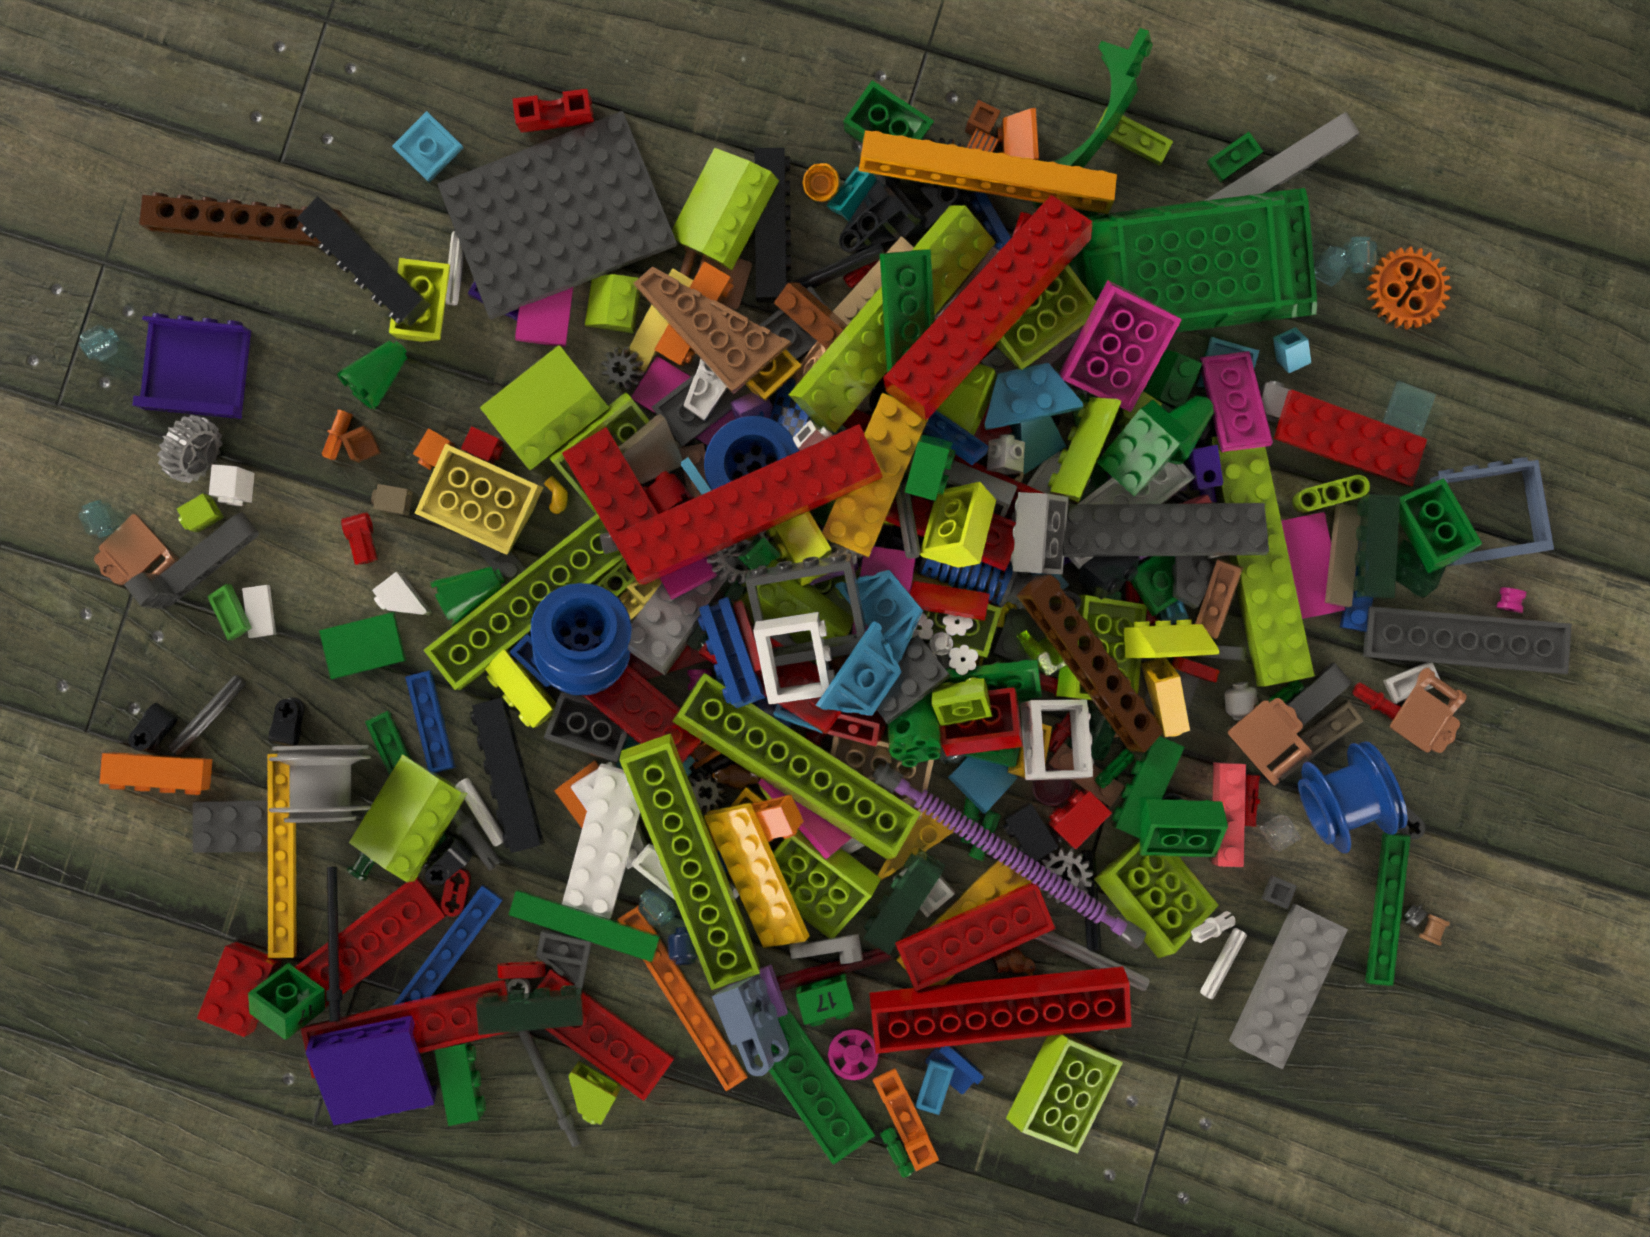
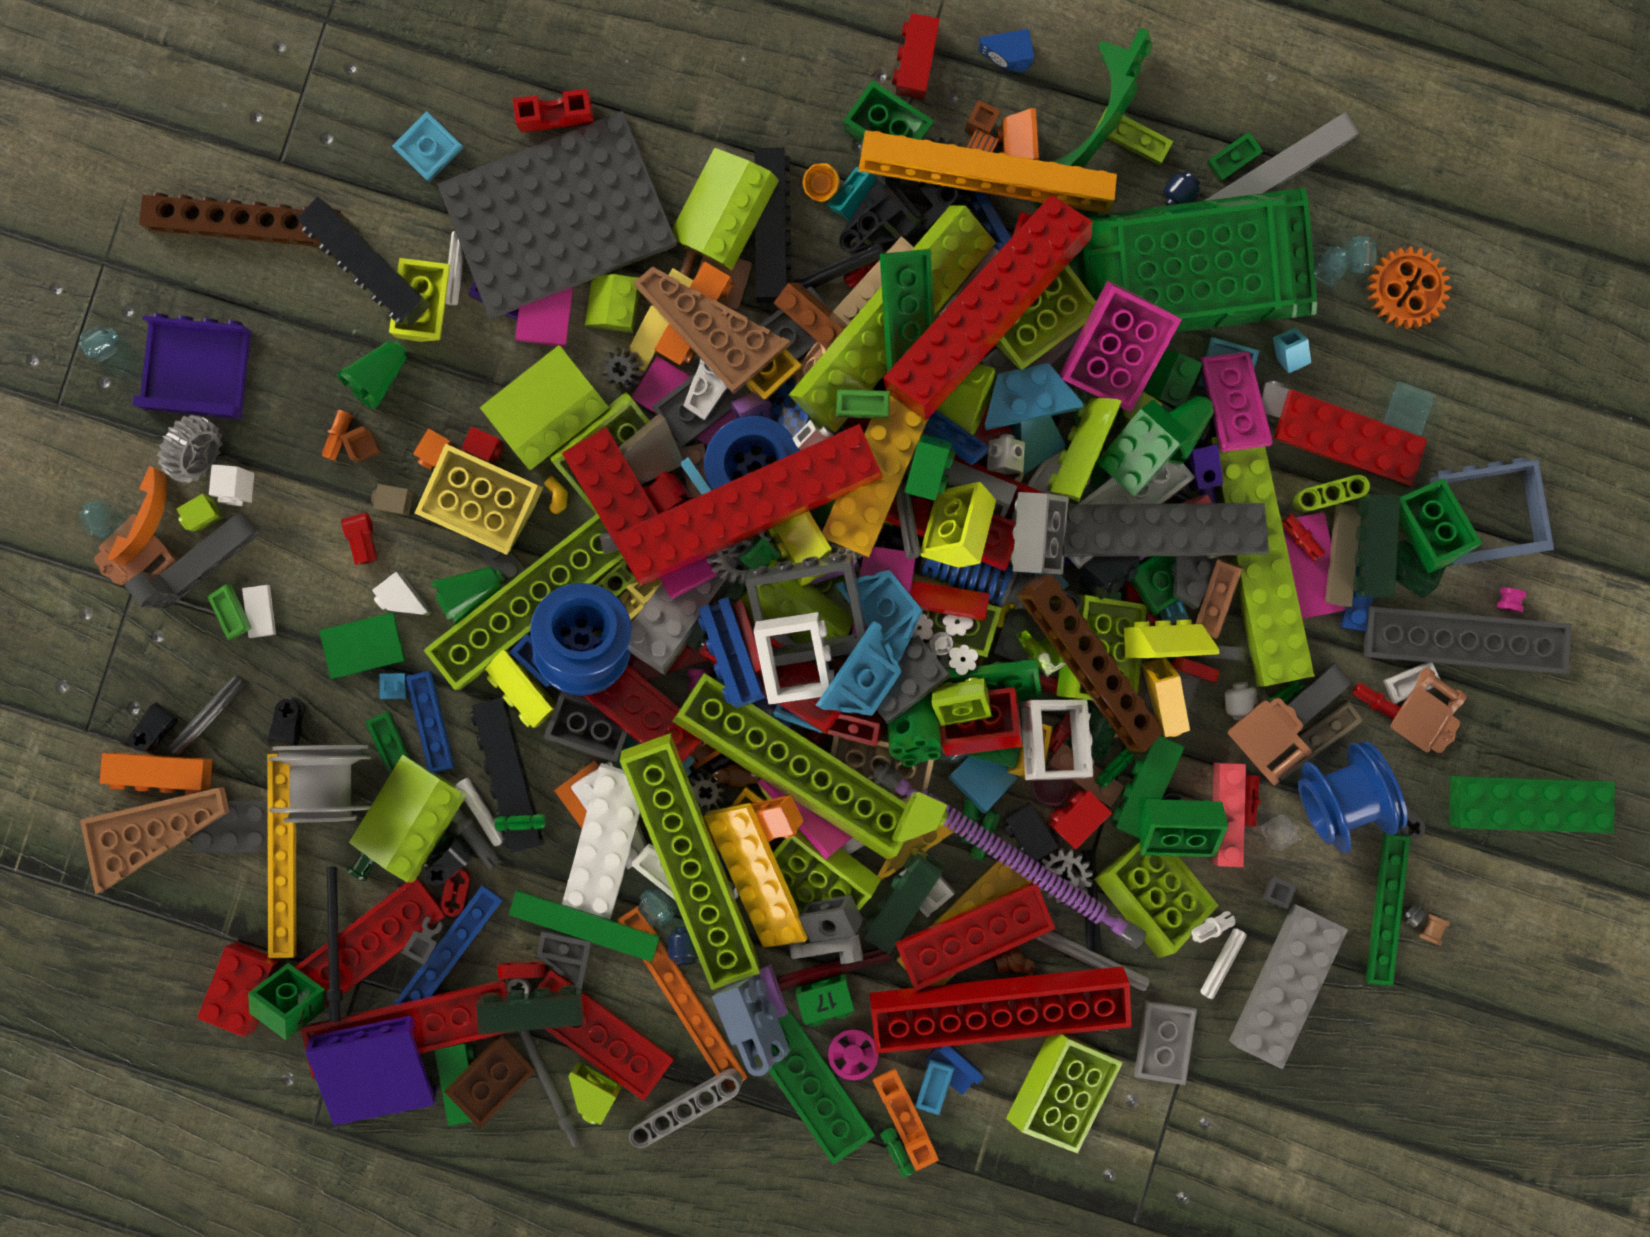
none -> medium nougat wing [80,787,229,894]
none -> orange slope [107,466,167,566]
none -> dark azure tile [380,673,407,699]
none -> dark grey plate [402,915,443,965]
none -> reddish brown tile [444,1034,536,1129]
none -> green axle [494,814,546,831]
none -> light grey beam [629,1069,743,1148]
none -> dark grey brick [798,895,863,943]
none -> bright green tile [836,389,890,419]
none -> lime slope [891,792,949,843]
none -> red brick [892,13,940,100]
none -> blue slope [978,29,1034,72]
none -> light grey tile [1134,1000,1197,1085]
none -> dark blue head [1163,172,1201,206]
none -> red pin [1281,513,1326,562]
none -> green brick [1449,775,1615,833]

